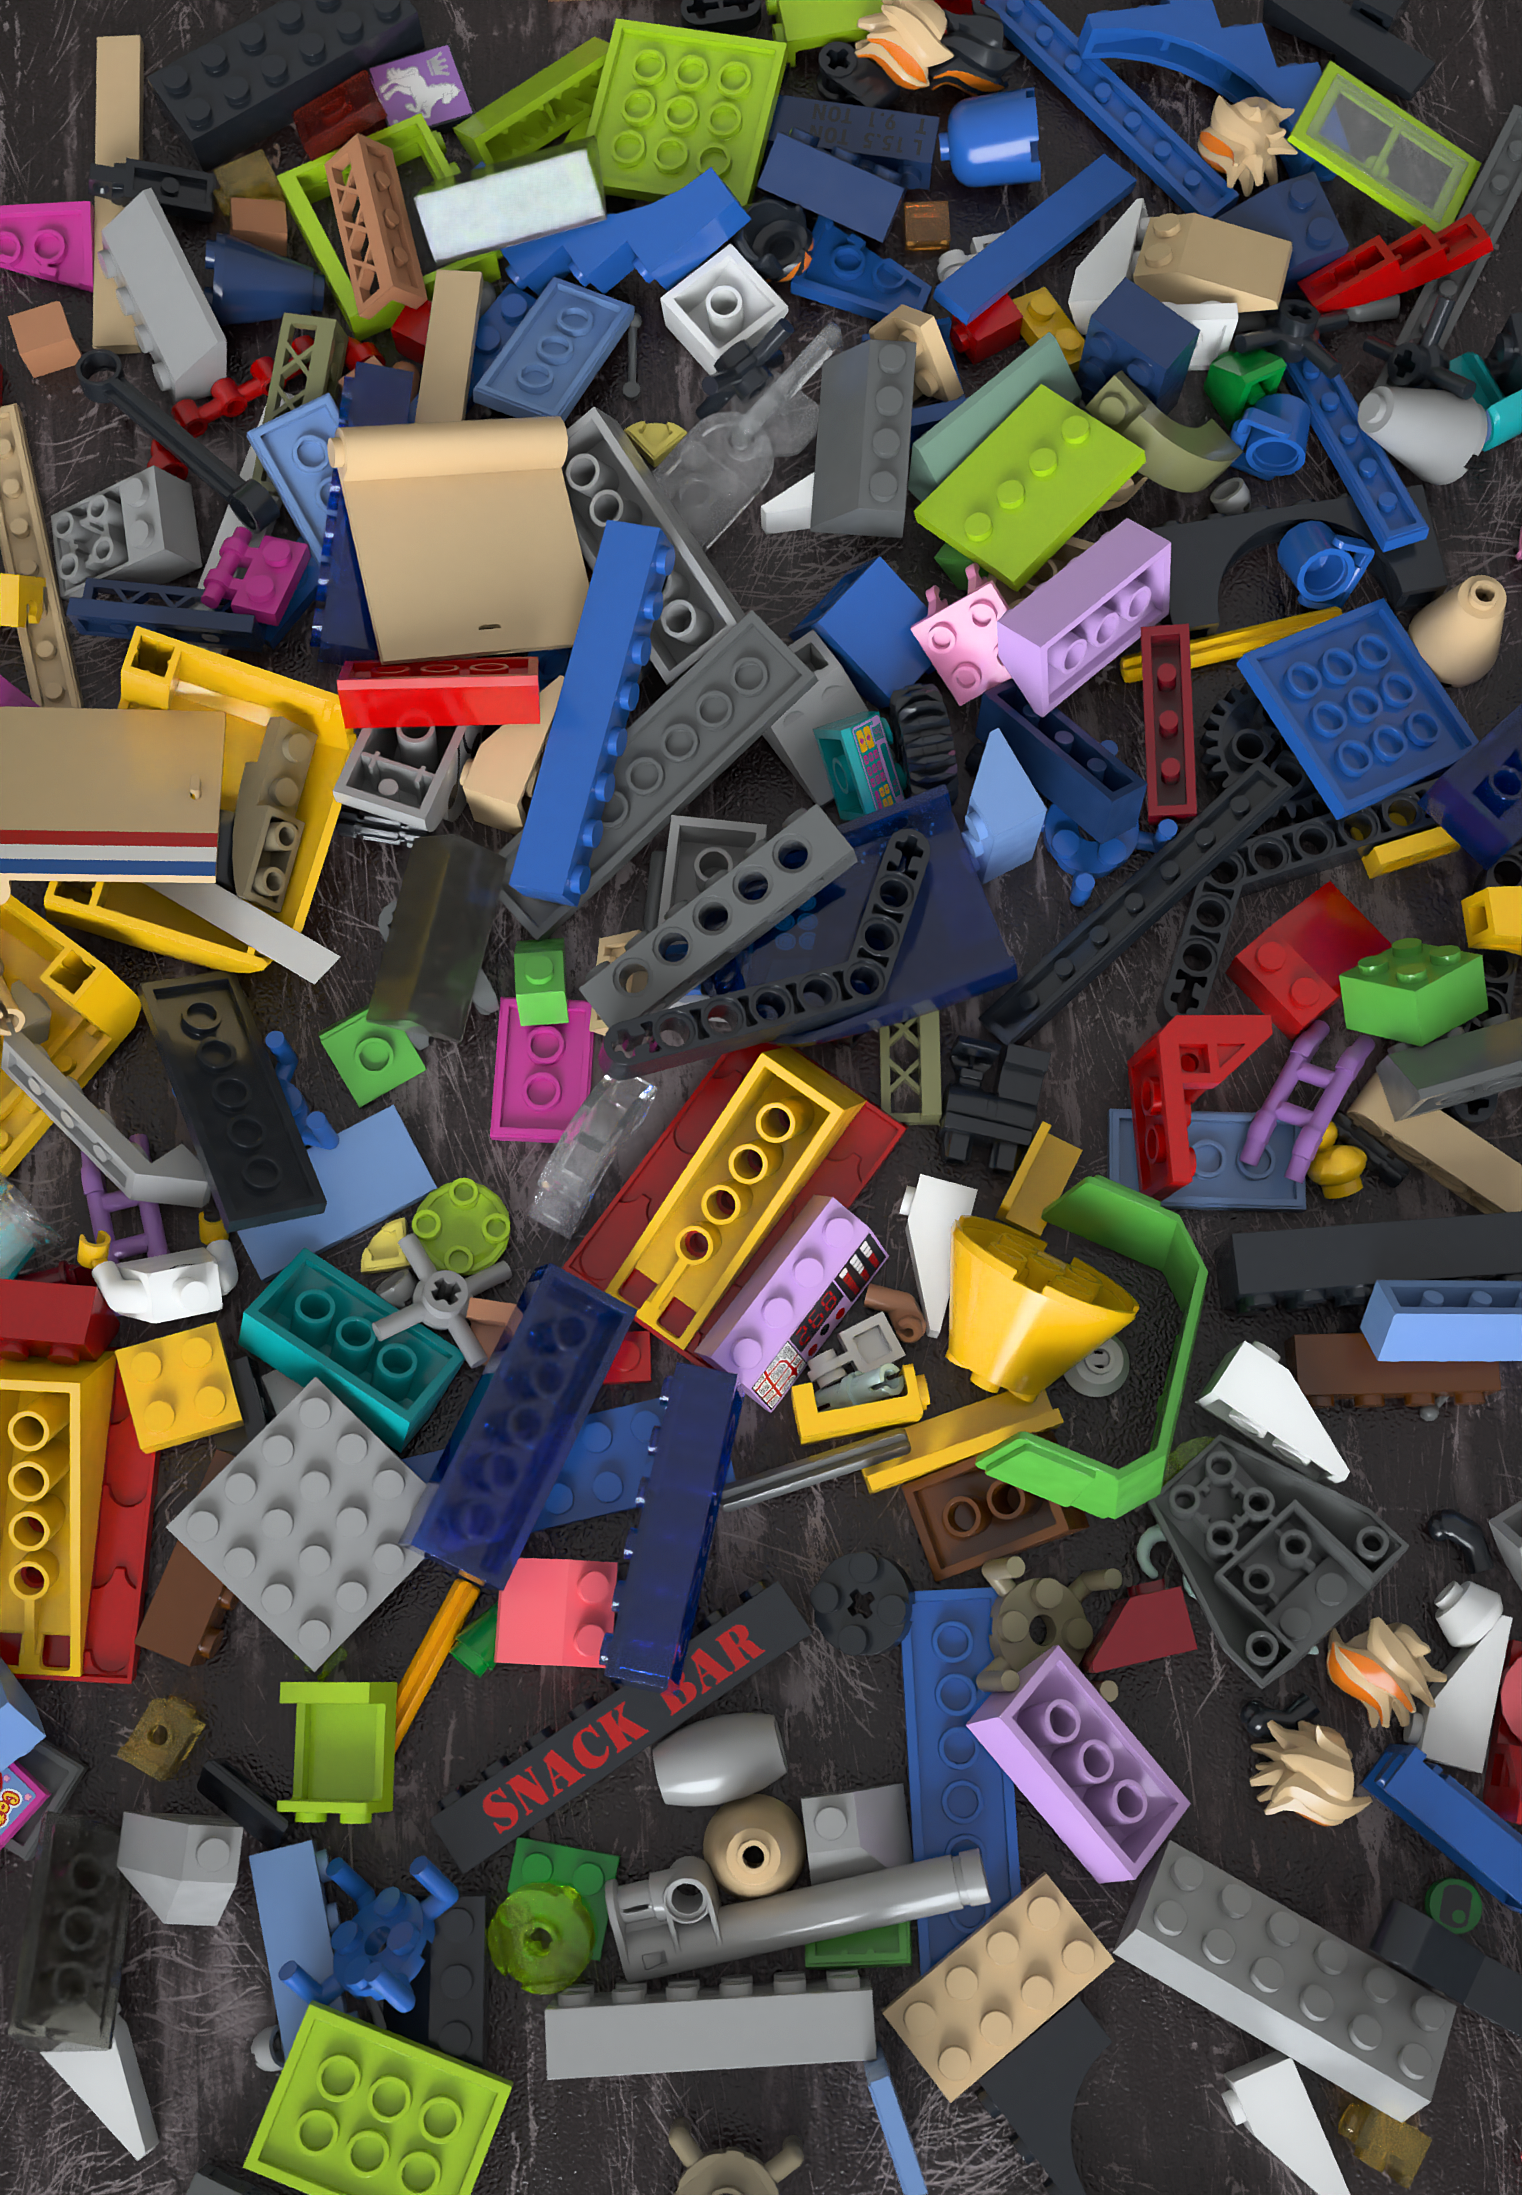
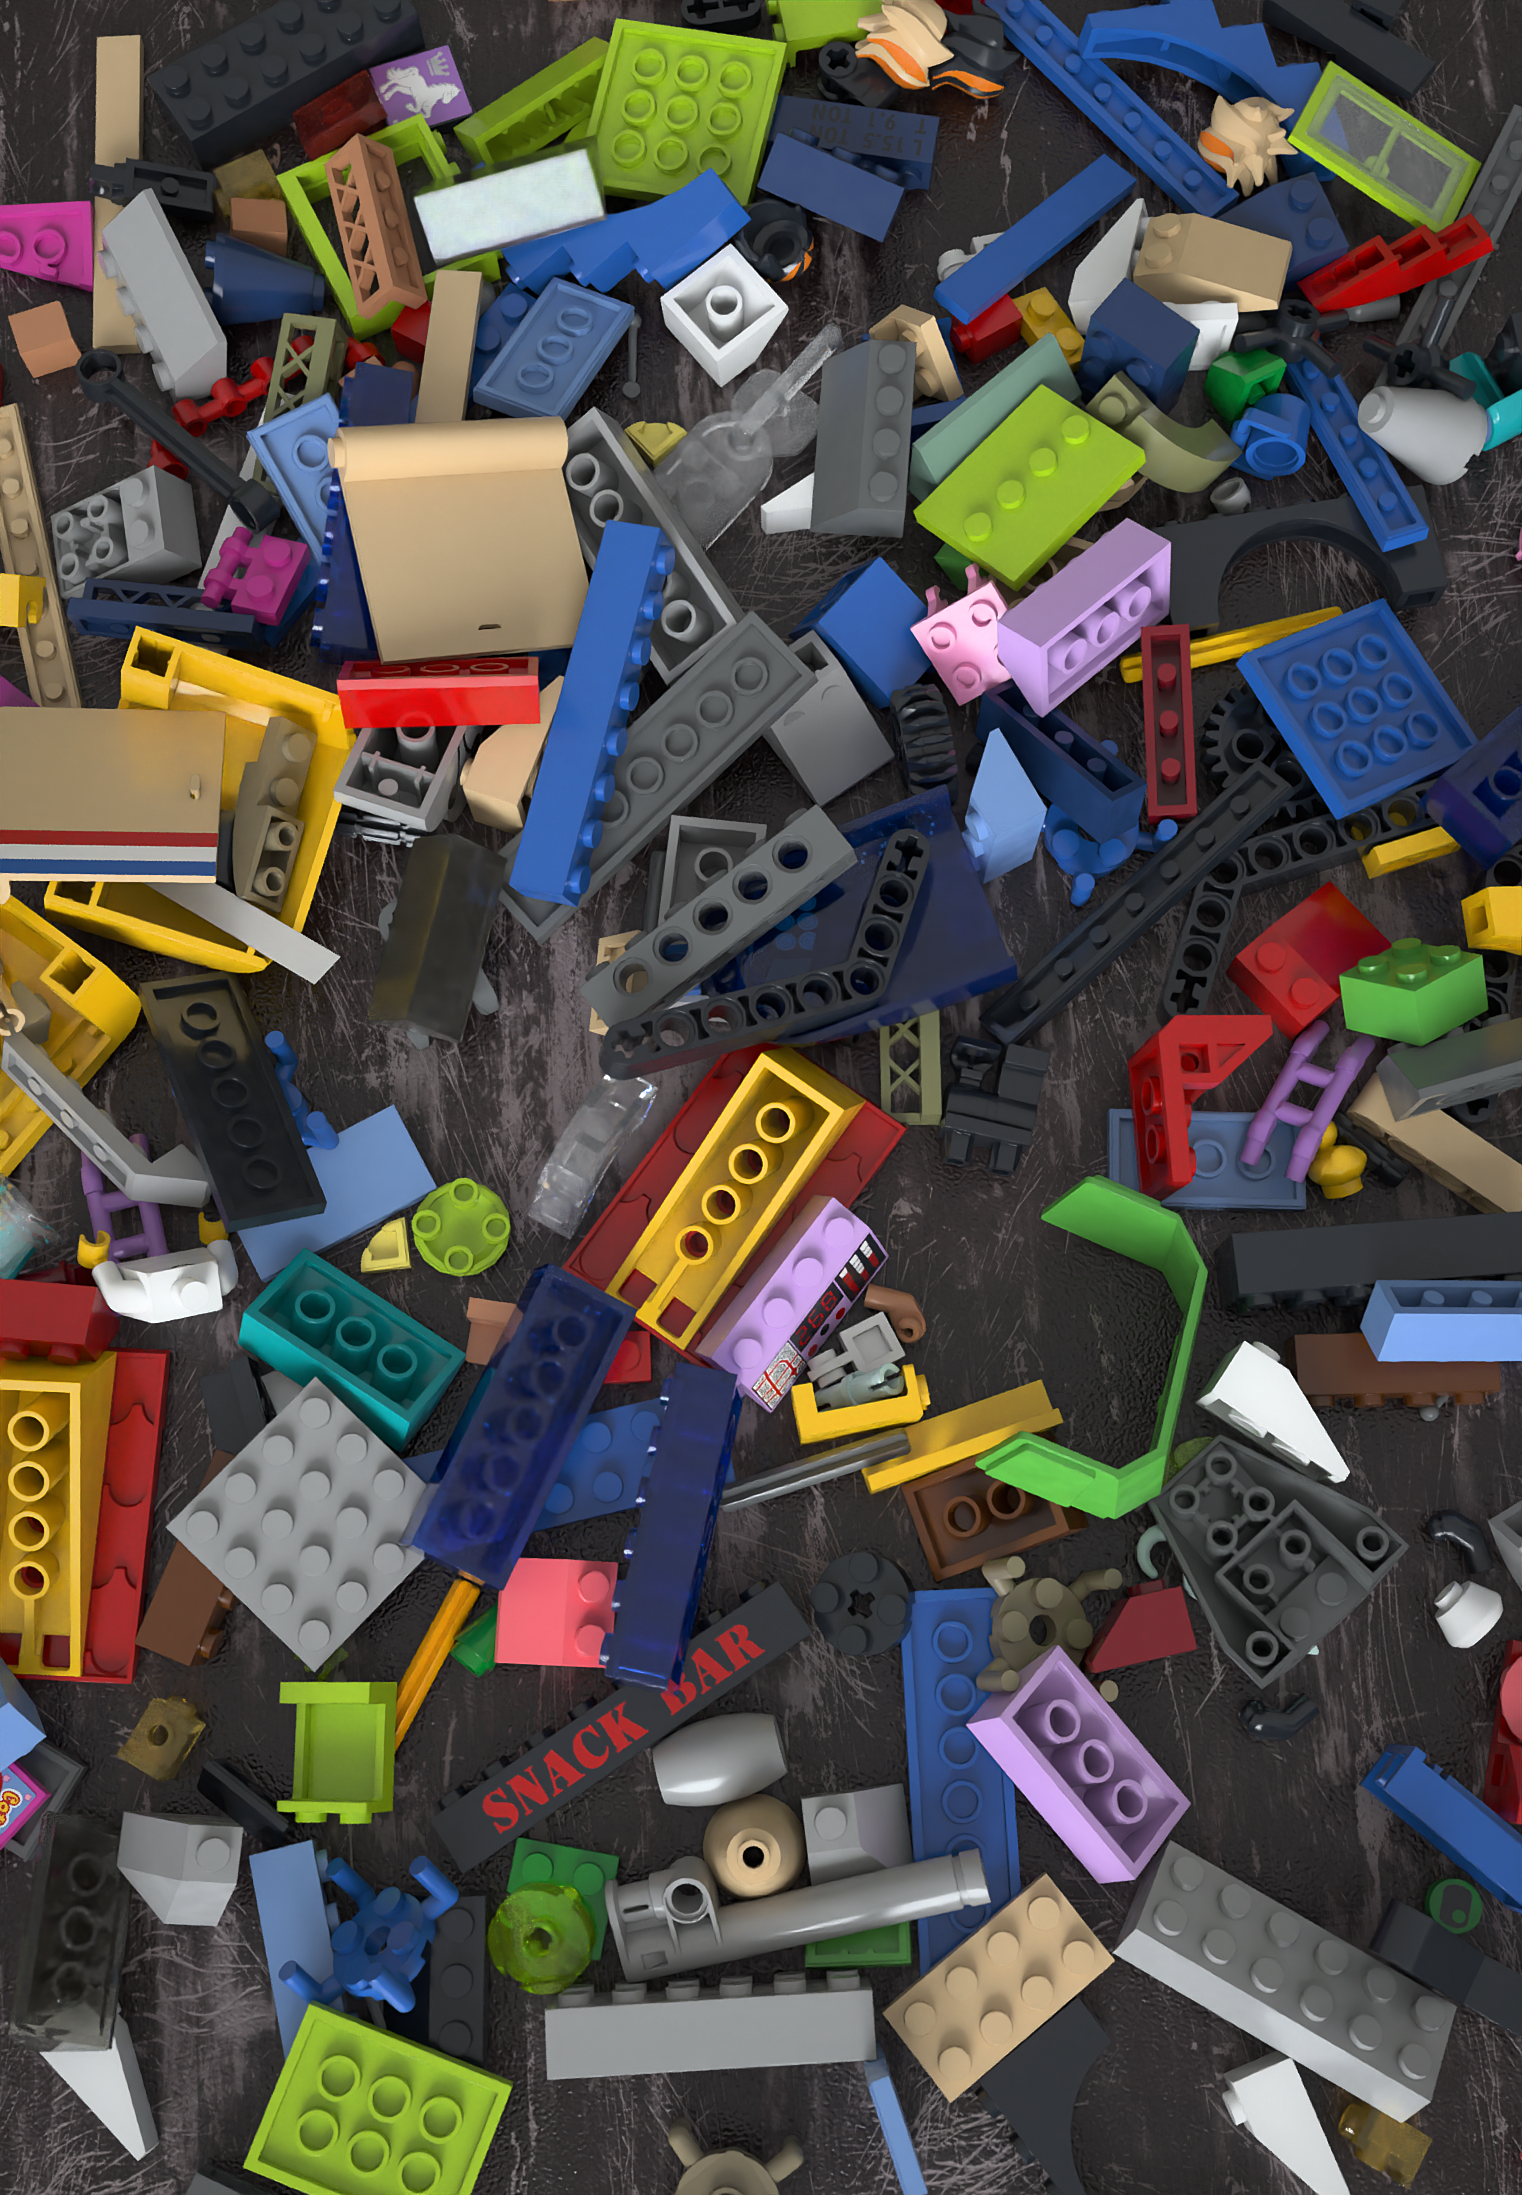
yellow brick [115,1322,244,1454] -> none
light grey hinge [251,2024,285,2071] -> none
bright green piece [318,996,427,1108] -> none
light grey bar [372,1233,512,1369] -> none
light grey hinge [375,1269,417,1310] -> none
dark pink tile [490,997,595,1144] -> none
bright green slope [514,938,569,1026] -> none
black bar [695,318,794,423] -> none
blue wing [790,215,932,322] -> none
teal slope [813,711,907,824] -> none
white slope [899,1174,978,1339] -> none
clear orange tile [903,201,951,251] -> none
blue cylinder [939,87,1041,187] -> none
yellow cone [945,1215,1140,1403] -> none
yellow panel [995,1121,1083,1238] -> none
white cone [1064,1336,1130,1397] -> none
tan hair [1249,1720,1372,1826] -> none
blue piece [1277,521,1375,610] -> none
tan hair [1326,1617,1447,1728] -> none
white slope [1403,1615,1512,1773] -> none
tan cone [1407,575,1507,688] -> none

